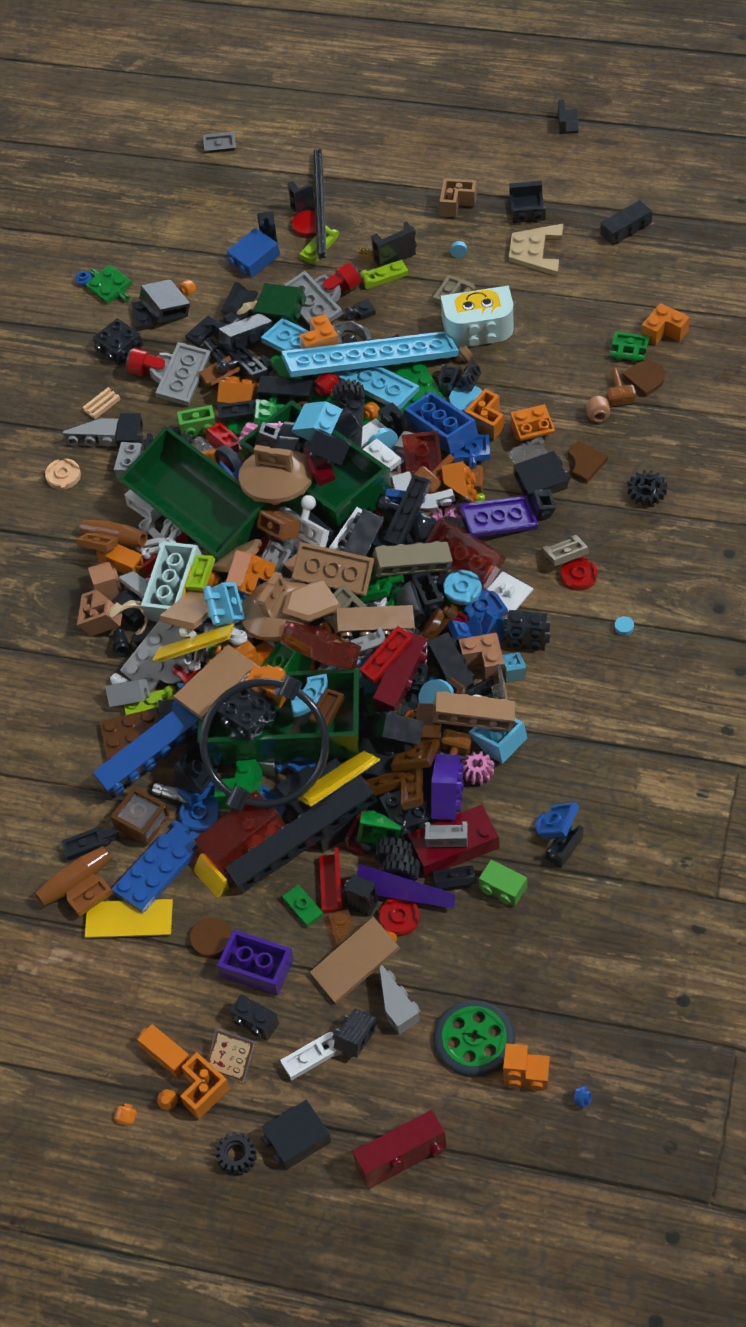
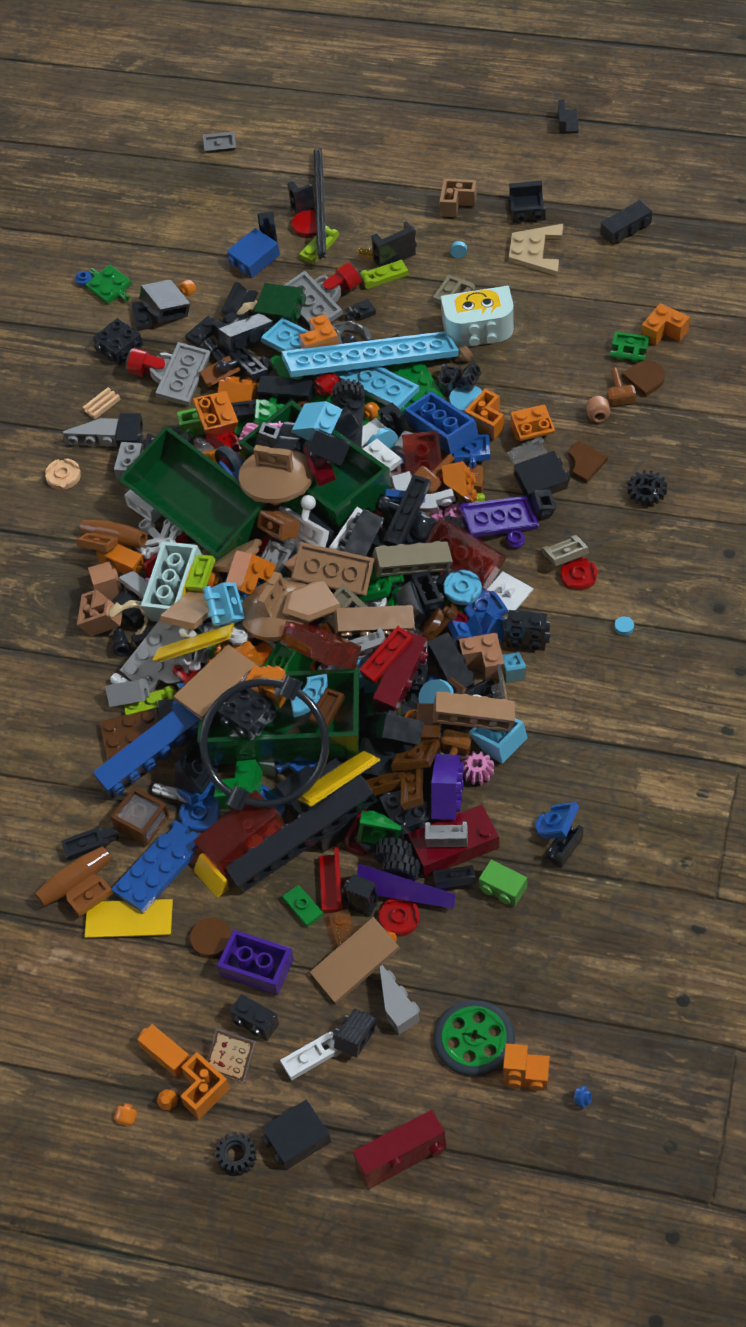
none -> orange slope [193,391,238,435]
none -> dark purple plate [506,530,525,548]

